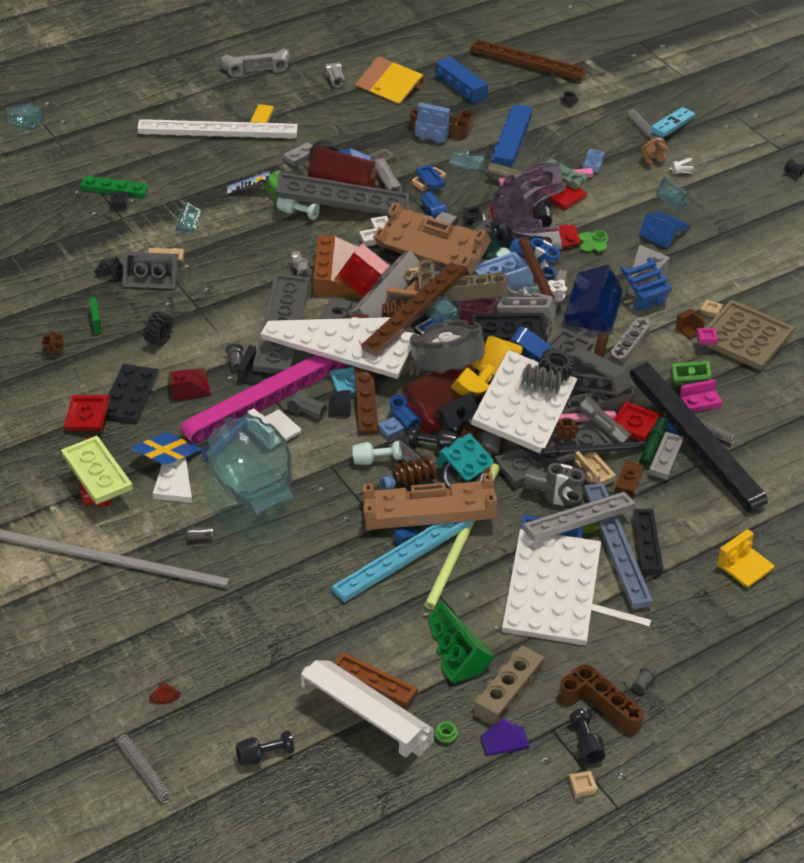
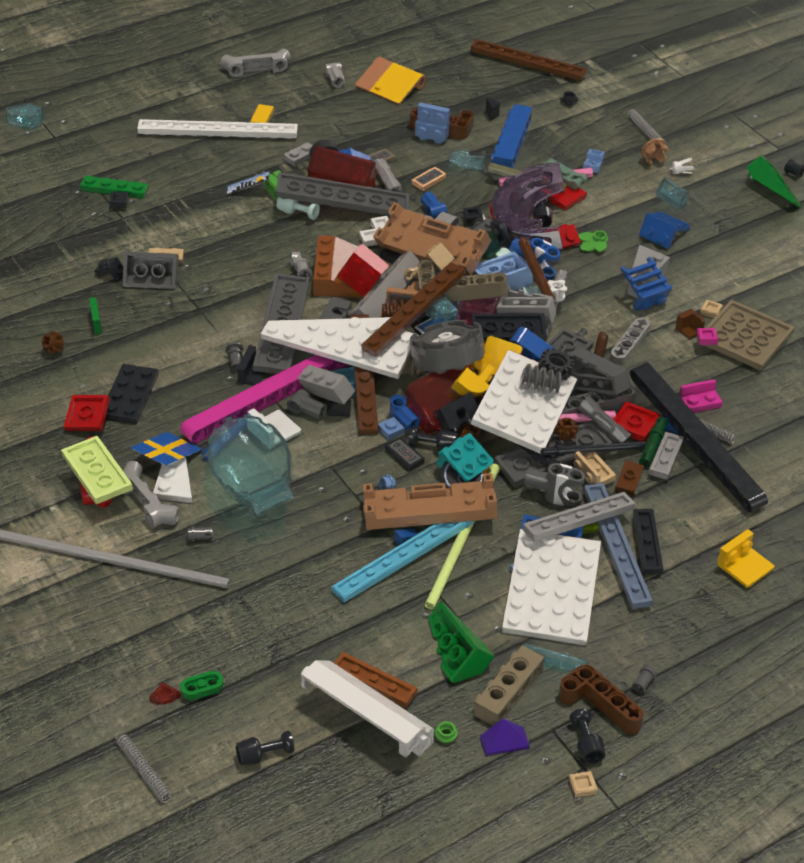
black tyre [143,311,174,347] -> none
dark red slope [168,368,211,401] -> none
clear light blue slope [175,202,201,232] -> none
light aqua piece [352,441,402,465] -> none
reddish brown piece [392,456,436,489] -> none
blue tile [416,165,446,191] -> none
blue brick [435,57,488,103] -> none
dark grey head [477,430,502,458] -> none
clear blue windscreen [564,264,623,332] -> none
white sticker [591,604,651,626] -> none
medium azure tile [650,107,695,138] -> none
bright green brick [670,361,712,388] -> none
none -> light grey plate [123,461,179,528]
none -> green plate [180,671,224,700]
none -> light grey brick [297,365,355,405]
none -> tan slope [425,242,455,270]
none -> black slope [485,97,500,120]
none -> clear light blue pin [524,643,588,670]
none -> green wedge [746,155,802,208]

